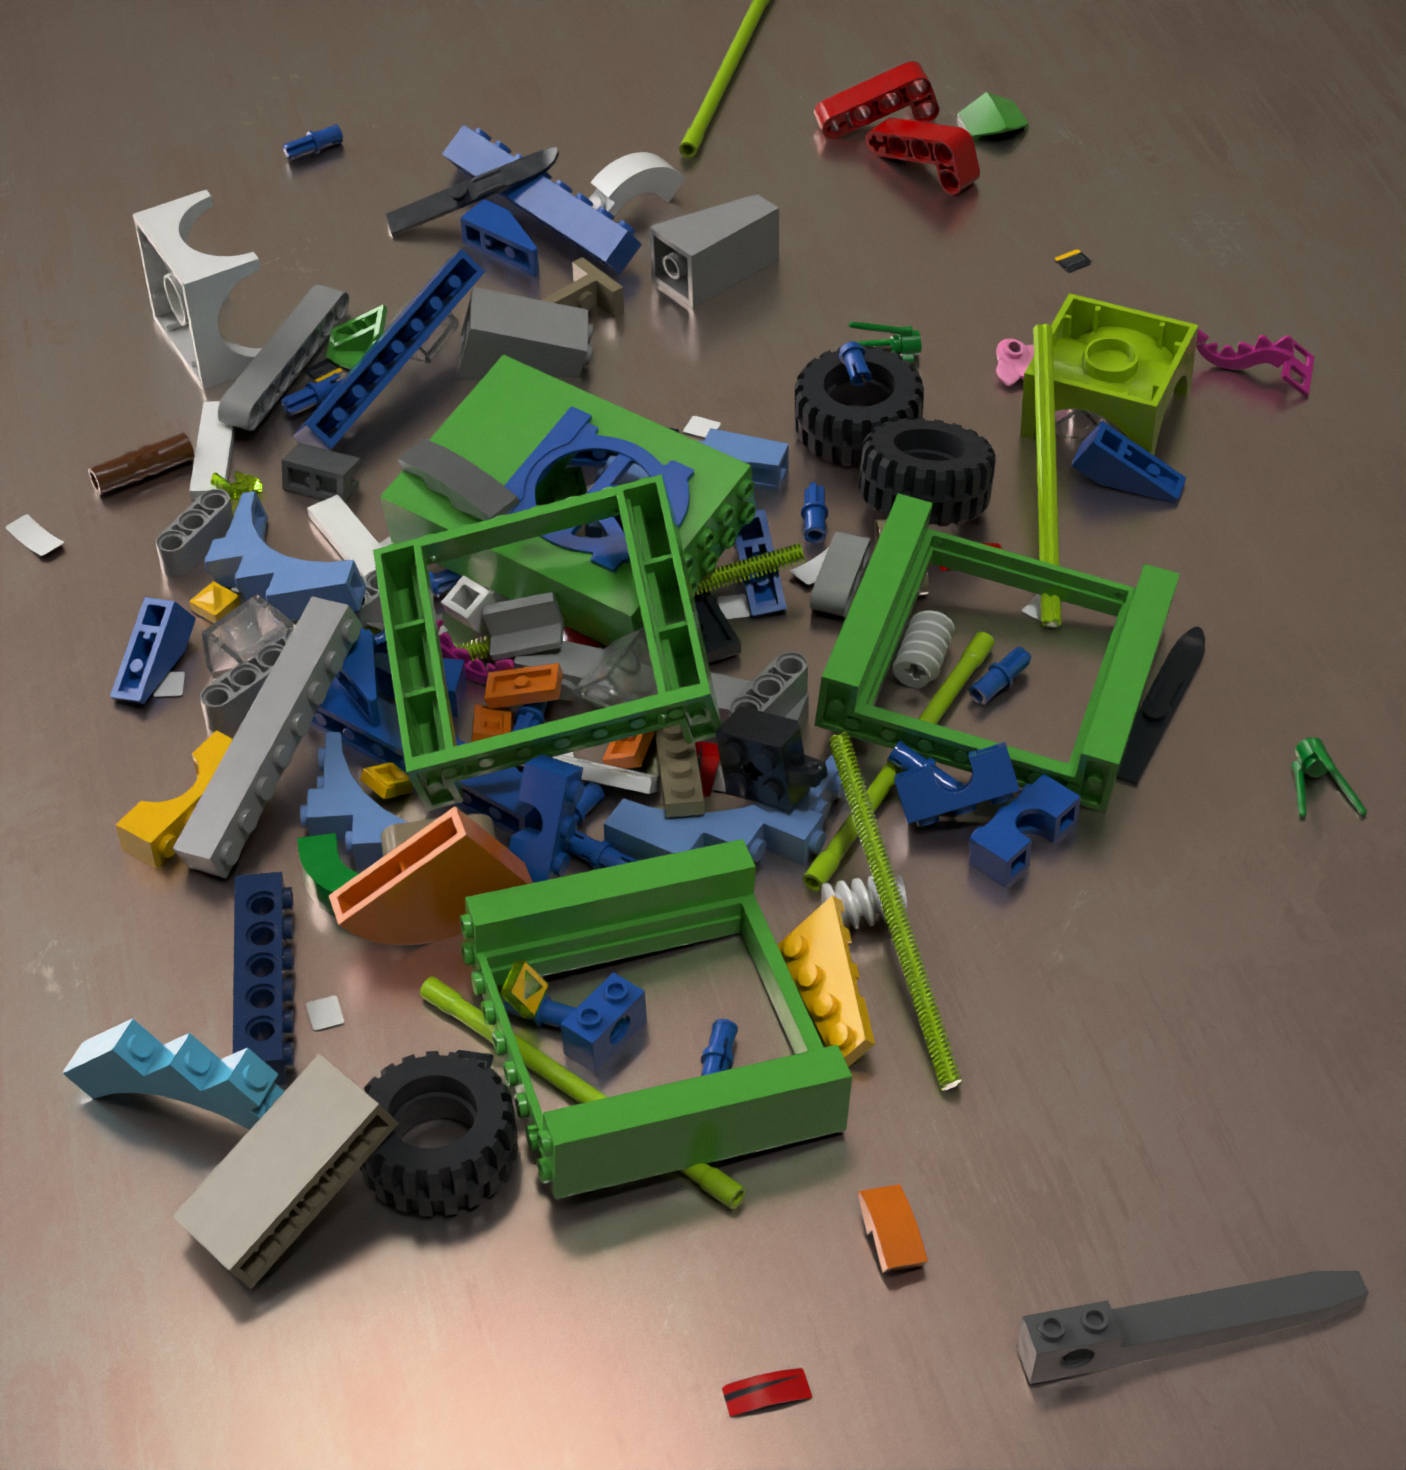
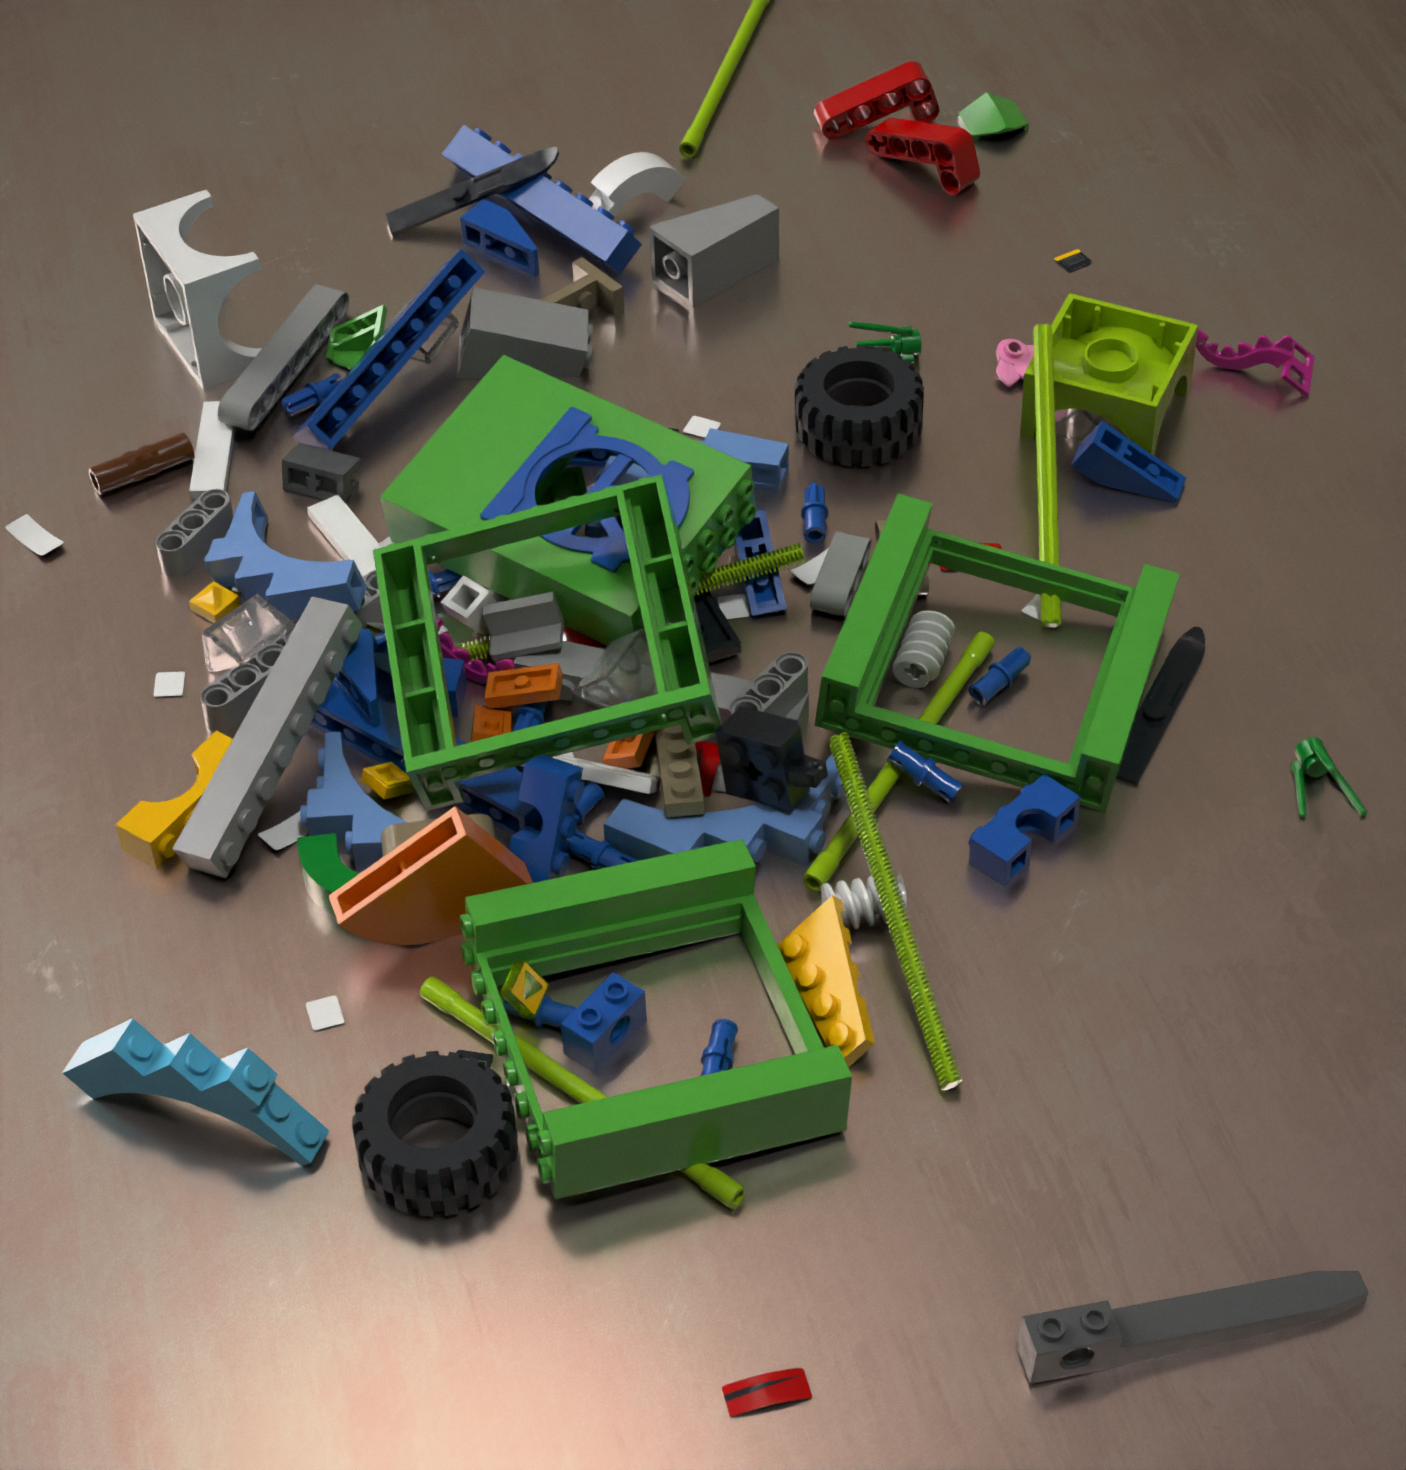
blue slope [110,597,196,704] -> none
brick [172,1053,399,1289] -> none
clear neon green piece [210,471,263,500] -> none
dark blue brick [232,872,295,1085] -> none
blue axle [283,124,343,160] -> none
black sticker [304,359,342,382] -> none
dark grey slope [398,438,520,521] -> none
blue pin [839,341,872,386] -> none
orange slope [857,1184,928,1273] -> none
black tyre [858,418,996,526] -> none
blue arch [894,742,1020,827] -> none
none -> white sticker [258,811,308,850]

